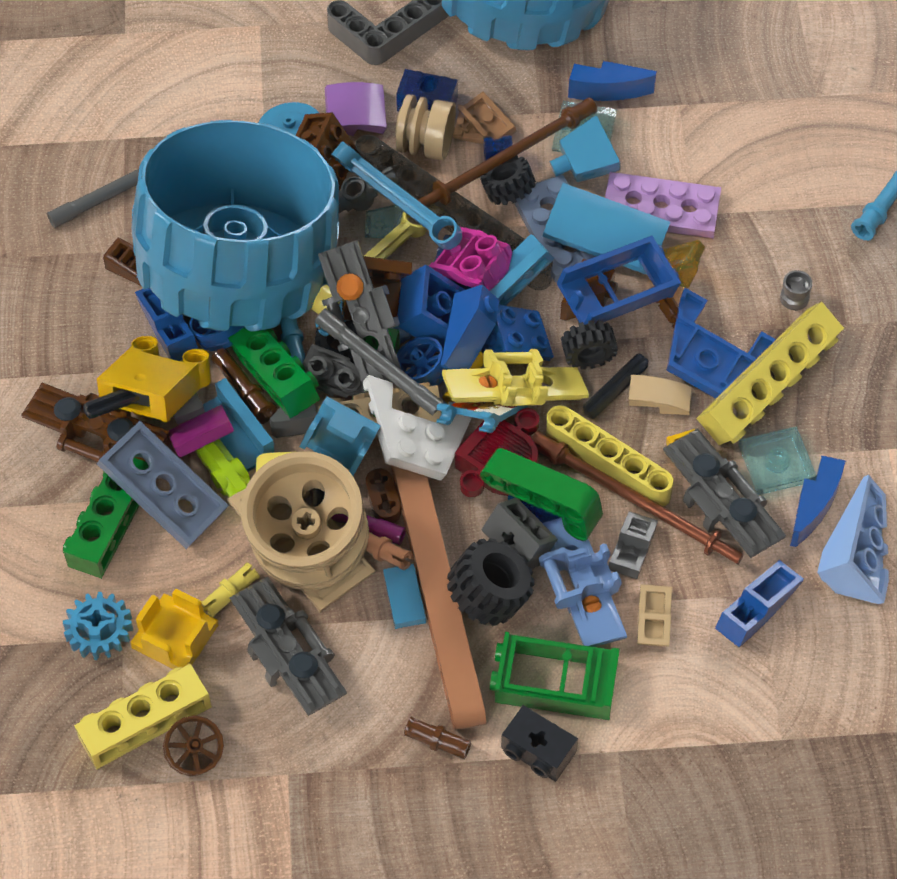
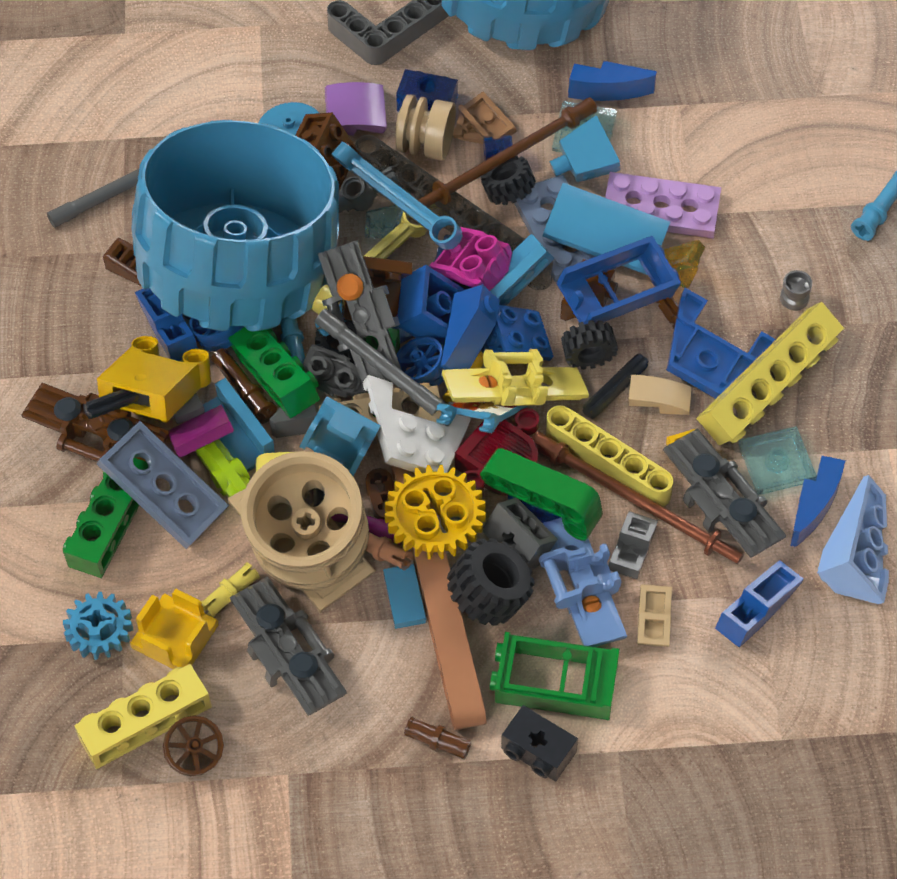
none -> yellow gear [385,465,486,560]

